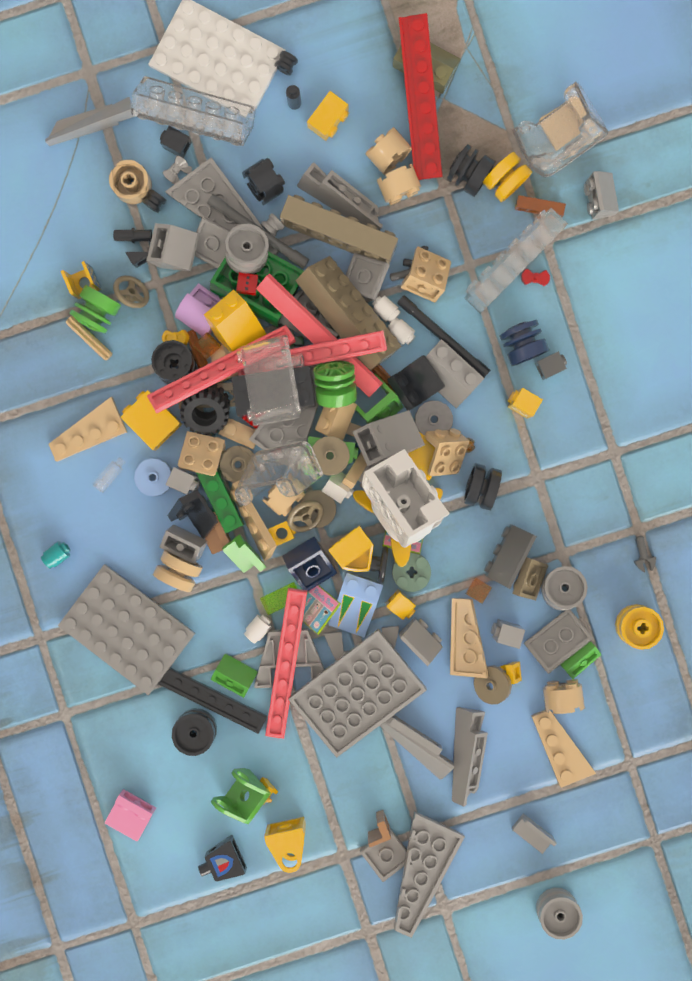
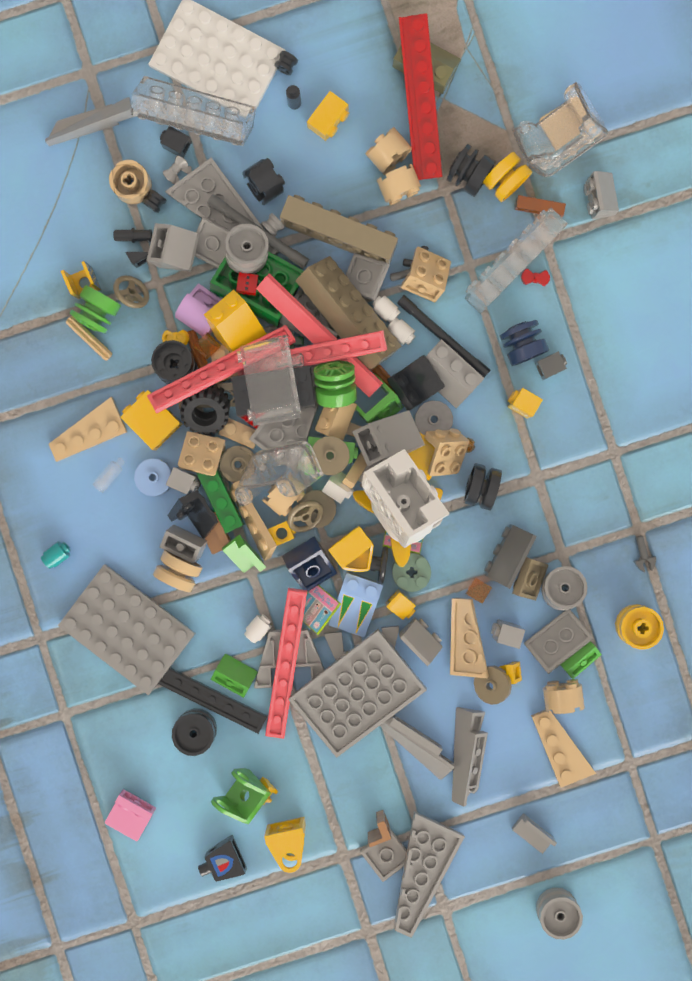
clear neon green tile [260,582,298,615] -> none
light grey wedge [297,162,383,231] -> none

